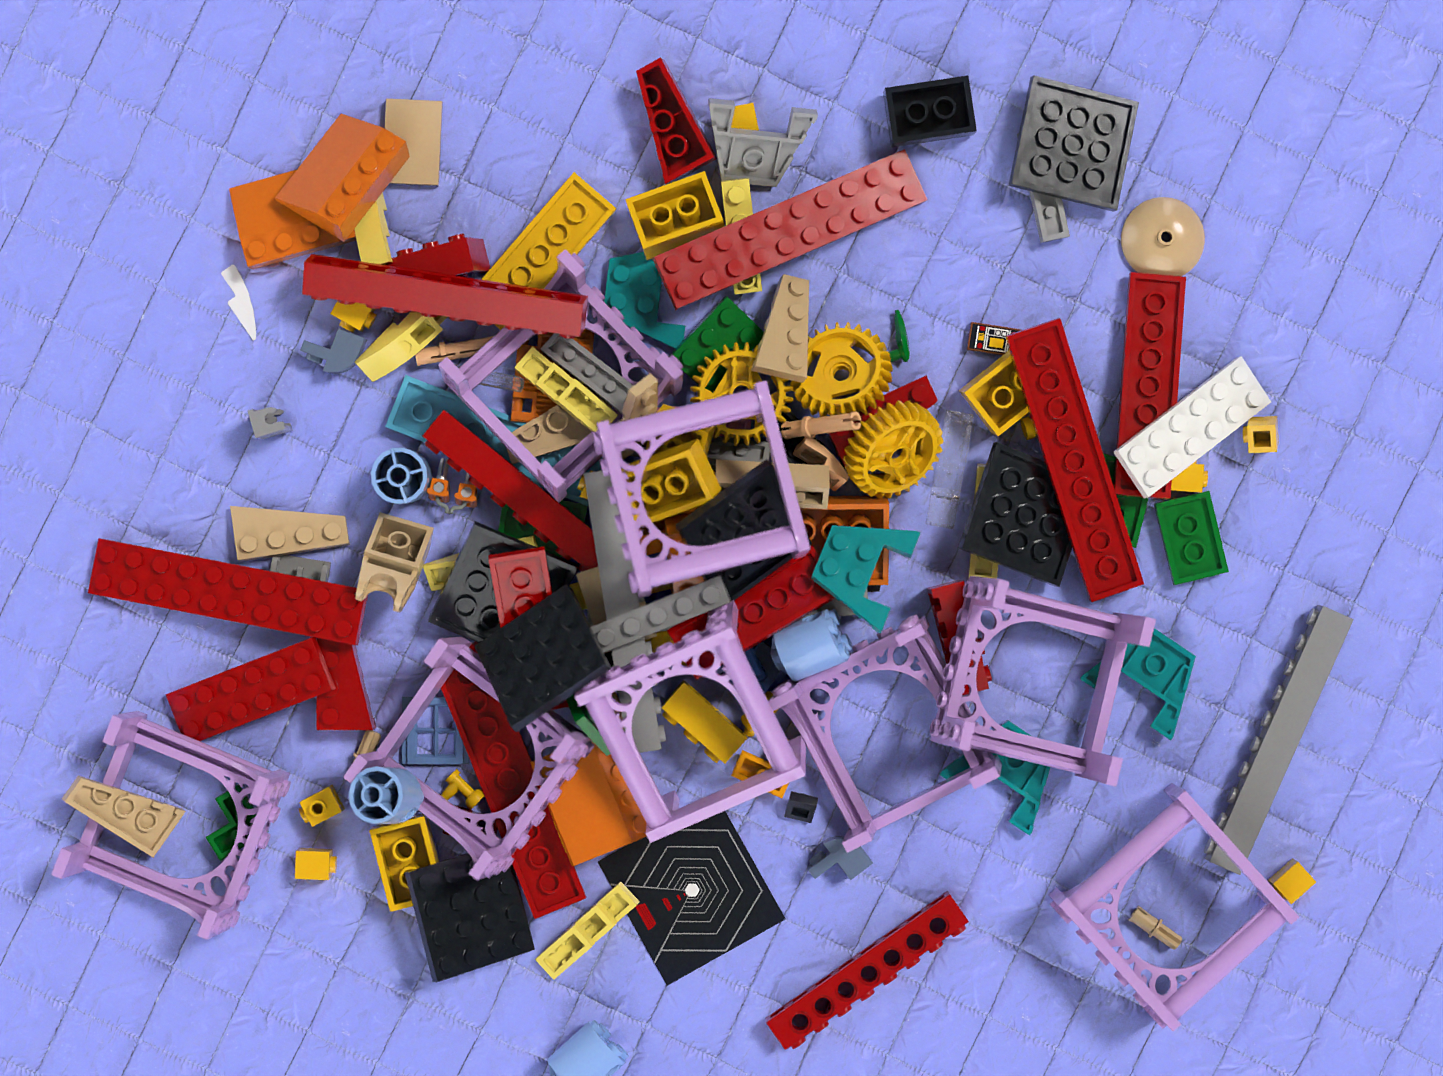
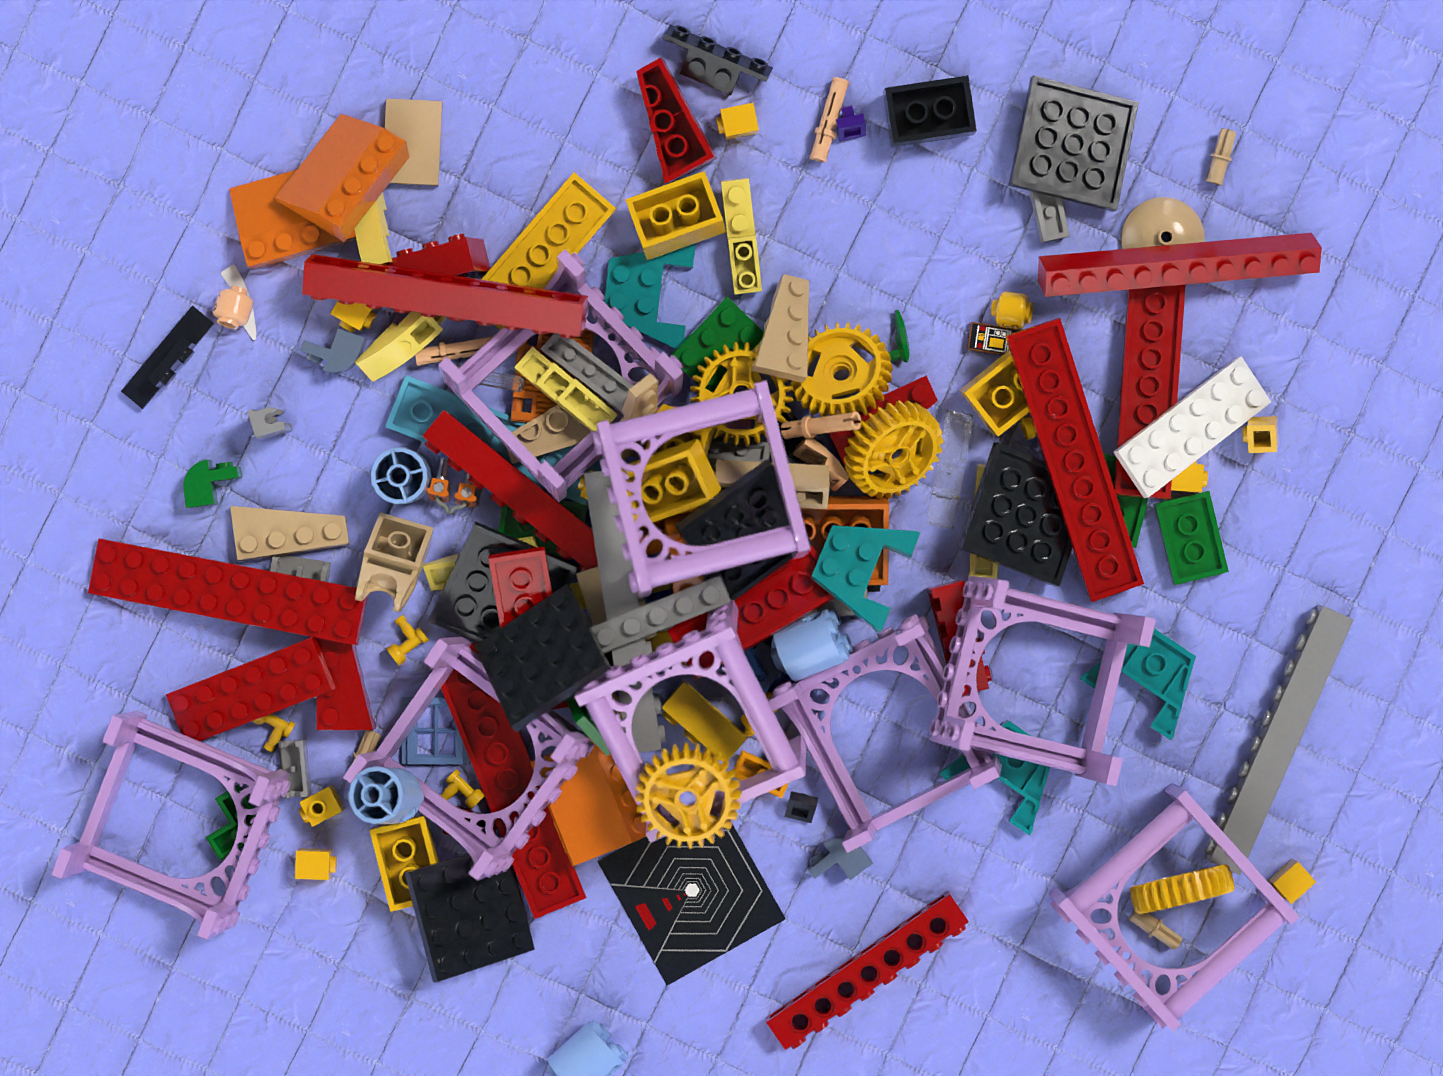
tan wing [62,776,186,858] -> none
light yellow slope [535,881,639,980] -> none
plate [652,149,927,310] -> none
light grey wing [708,98,818,187] -> none
none -> black bracket [121,305,215,409]
none -> green brick [183,459,242,508]
none -> light nougat head [213,286,254,329]
none -> yellow piece [252,714,296,752]
none -> light grey hinge [278,738,312,798]
none -> yellow piece [386,615,429,666]
none -> yellow gear [635,742,742,849]
none -> black bracket [663,25,773,95]
none -> light nougat pin [809,77,850,163]
none -> dark purple tile [836,105,866,142]
none -> yellow head [991,291,1034,330]
none -> red brick [1038,233,1322,297]
none -> yellow gear [1130,864,1235,914]
none -> tan axle [1205,128,1236,185]

